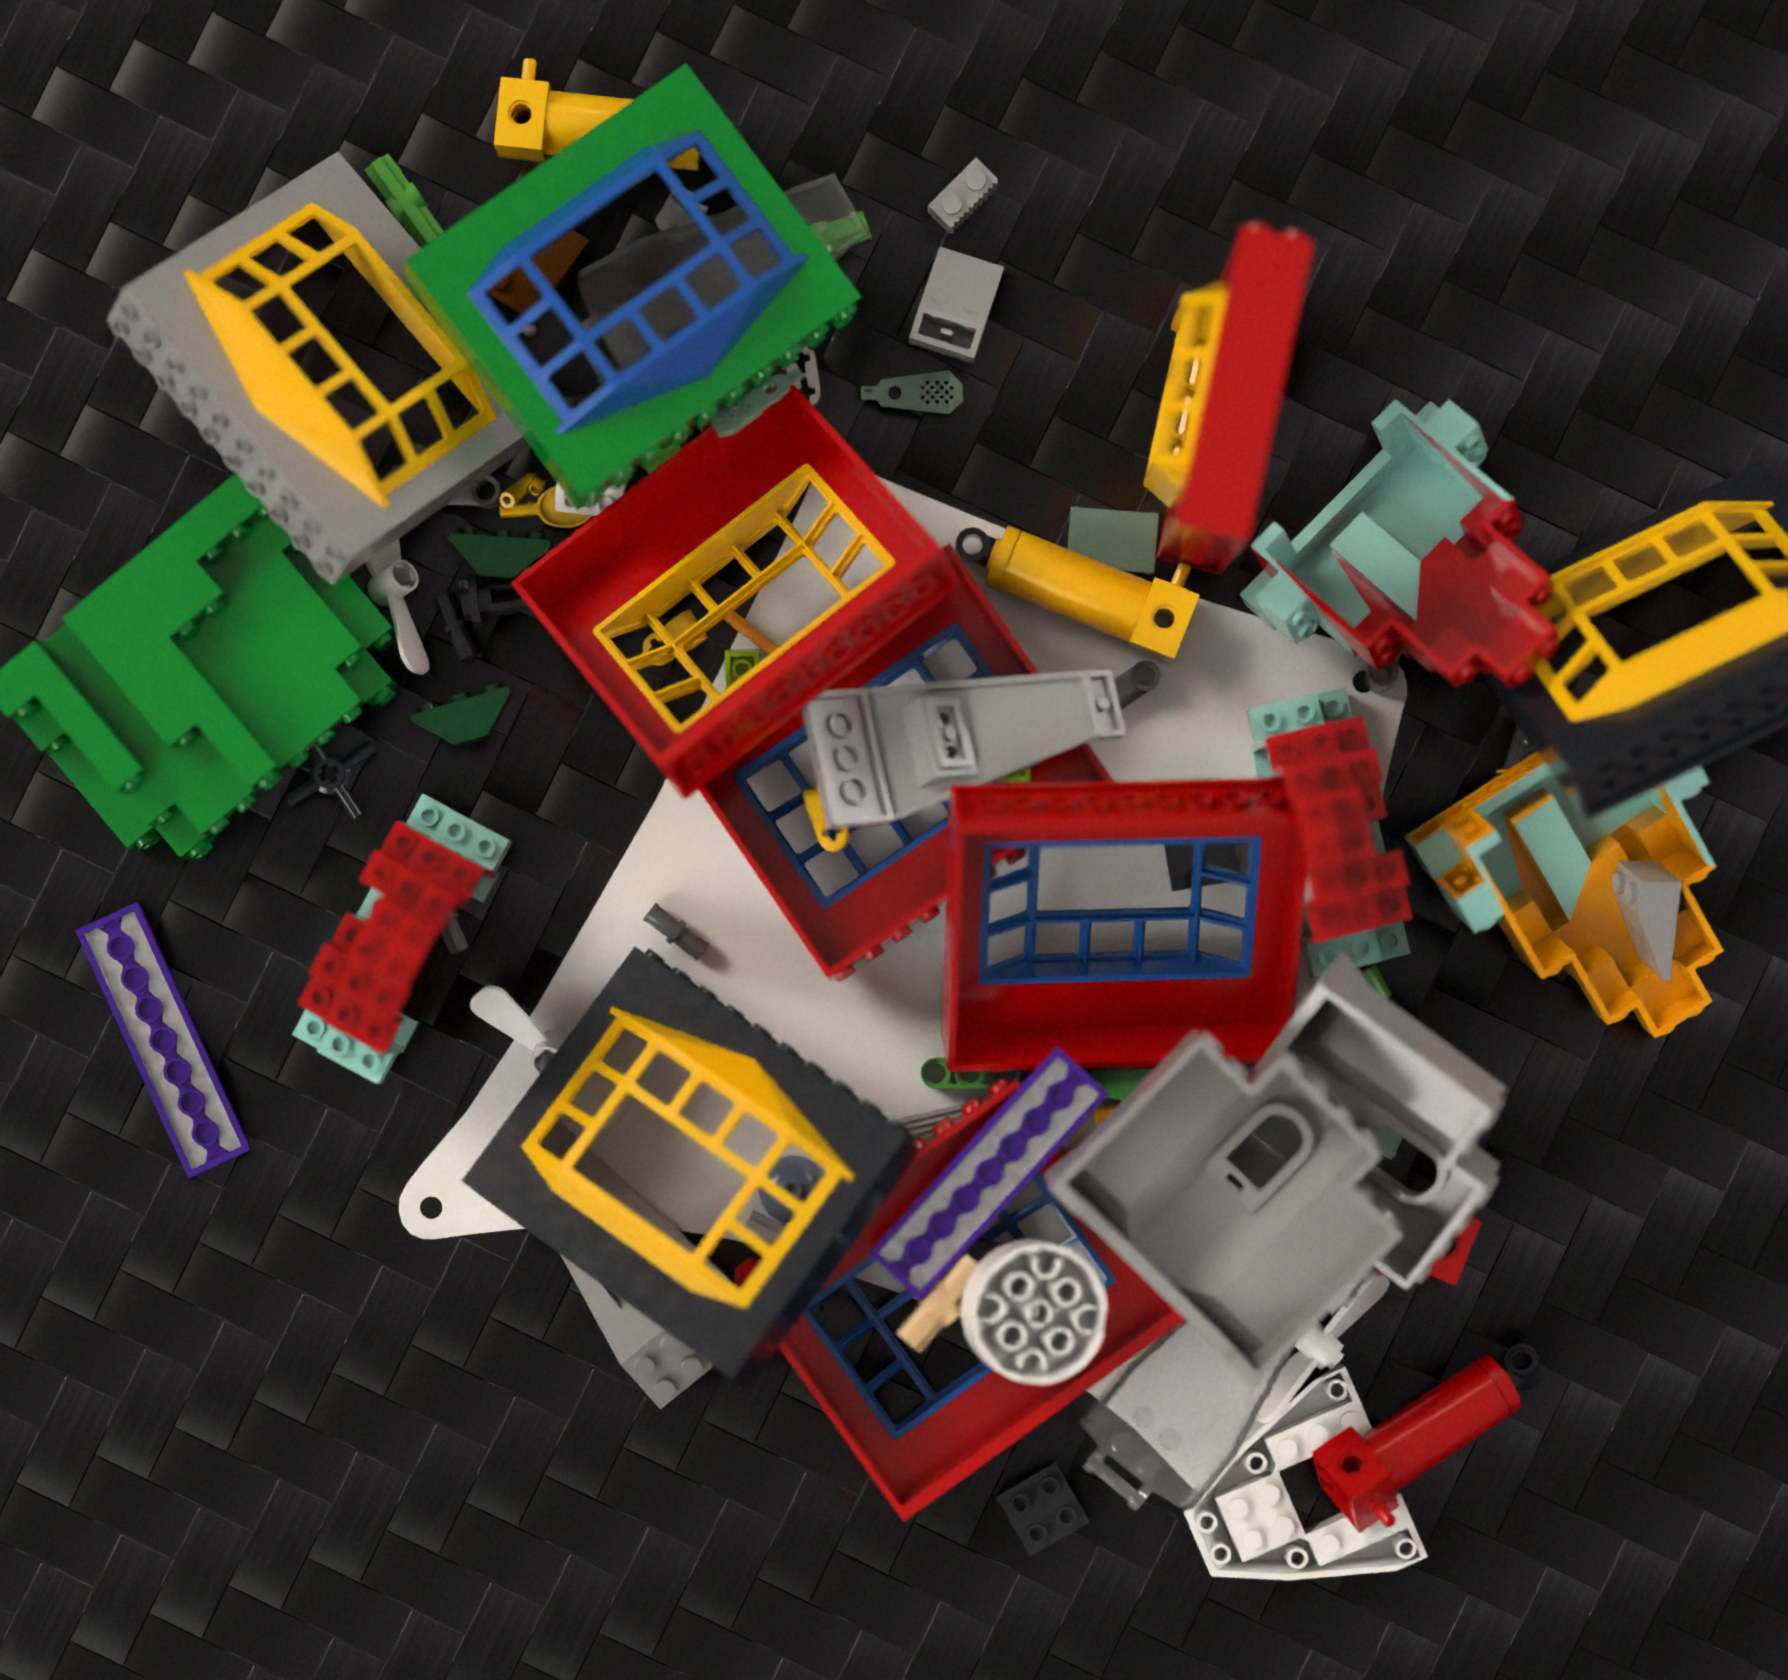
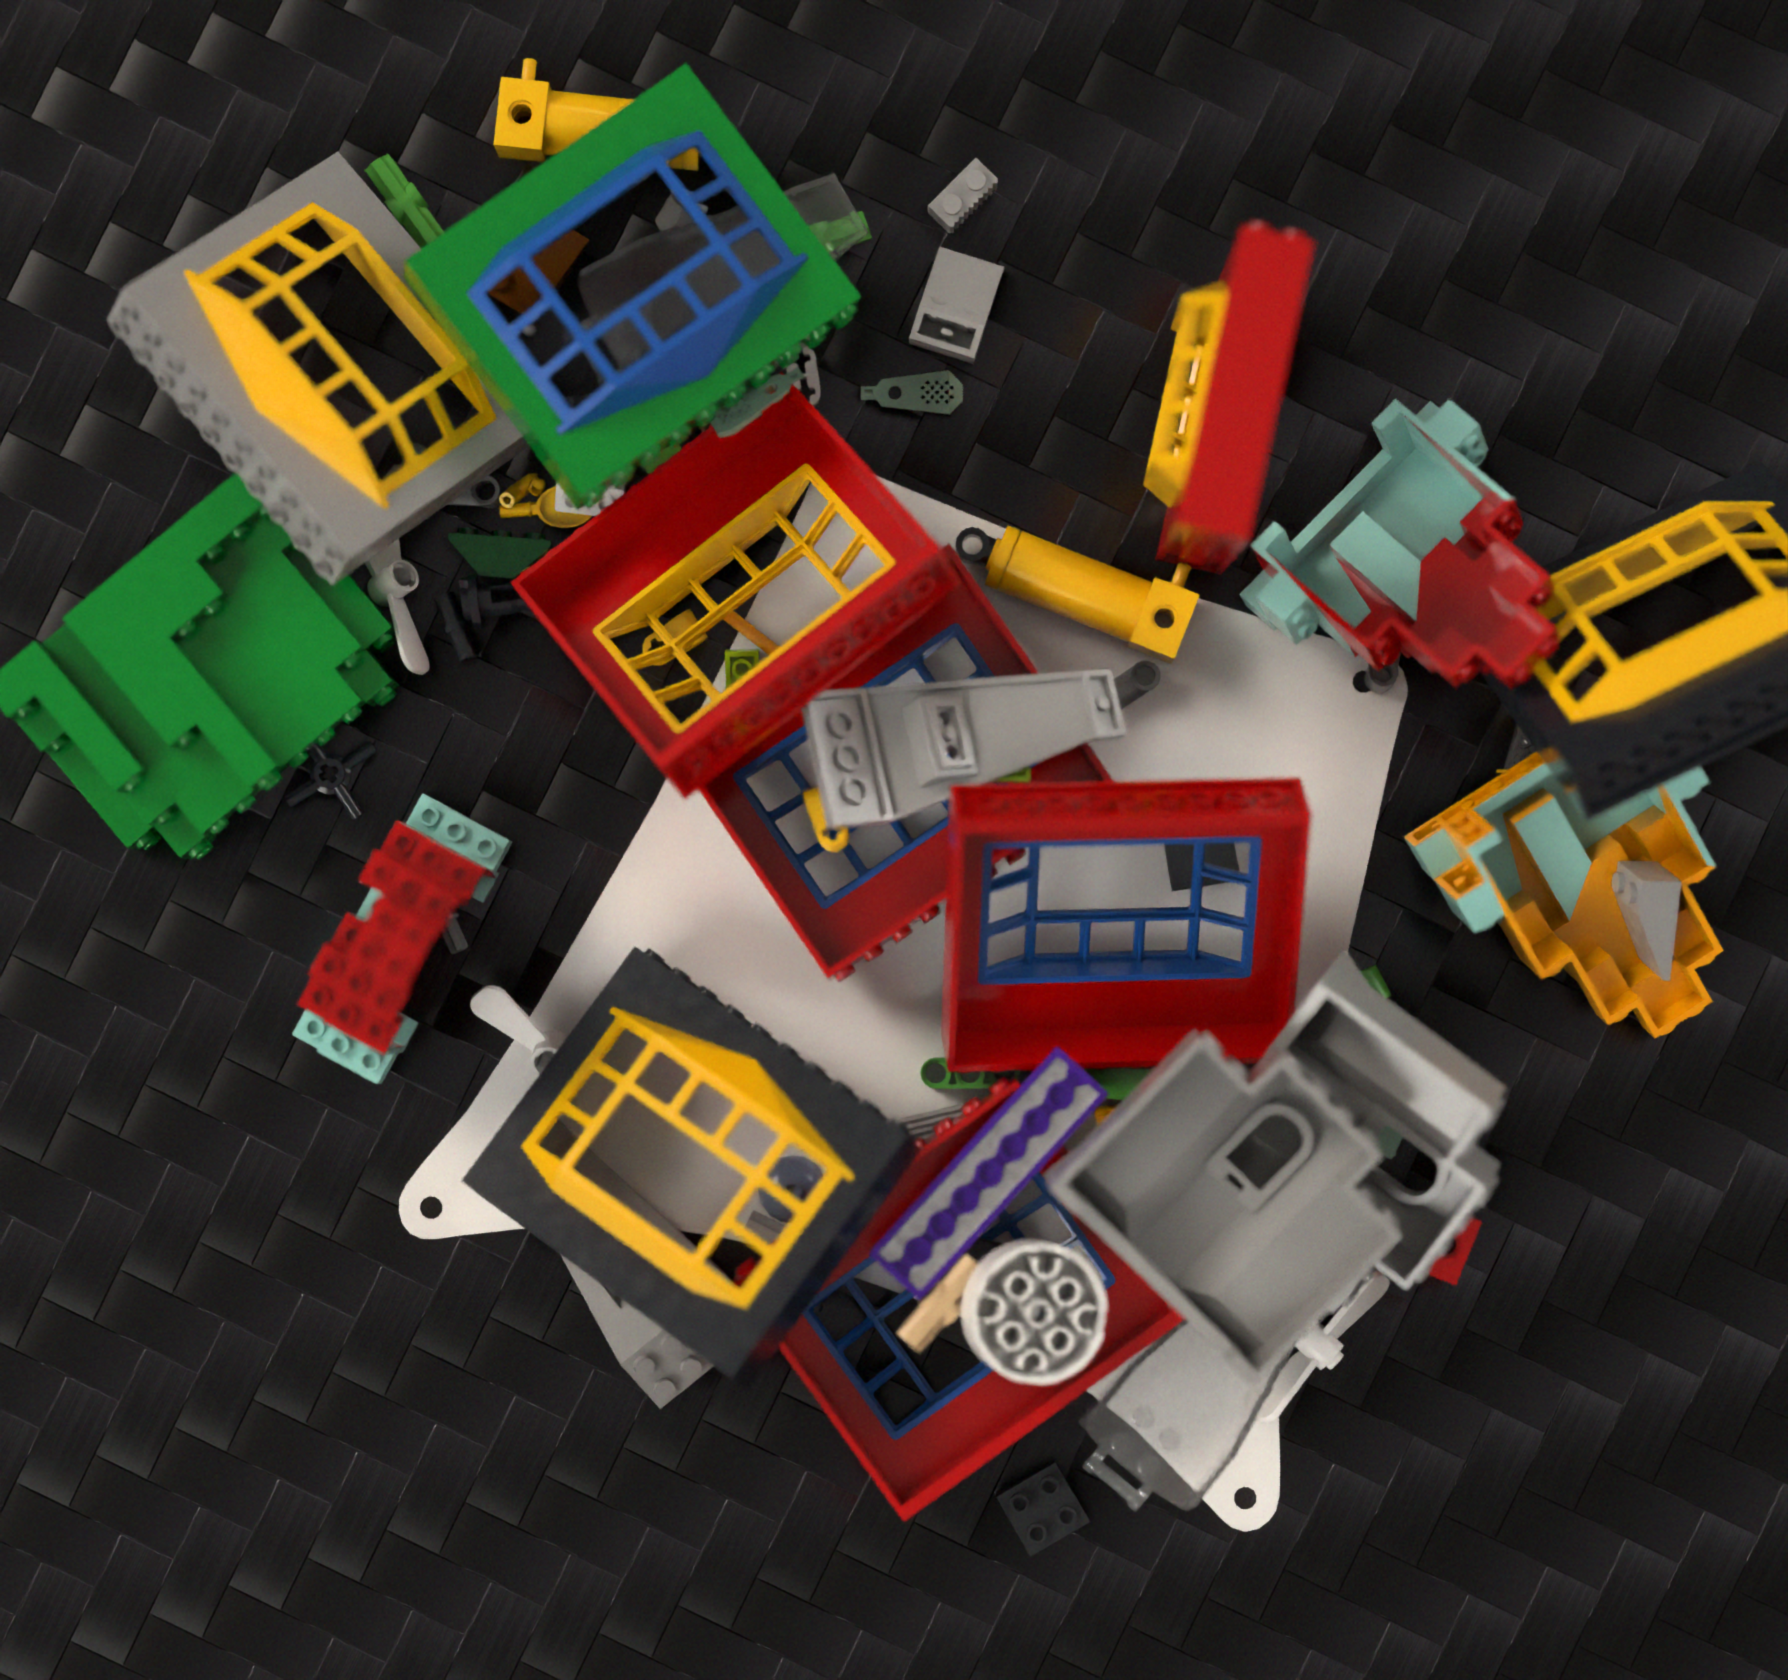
piece [75,902,252,1178] -> none
dark green slope [410,682,513,746] -> none
dark grey pin [643,903,710,961] -> none
sand green piece [1067,506,1159,575] -> none
white piece [1184,1363,1428,1580] -> none
red panel [1246,687,1412,978] -> none
red piece [1312,1344,1541,1534] -> none

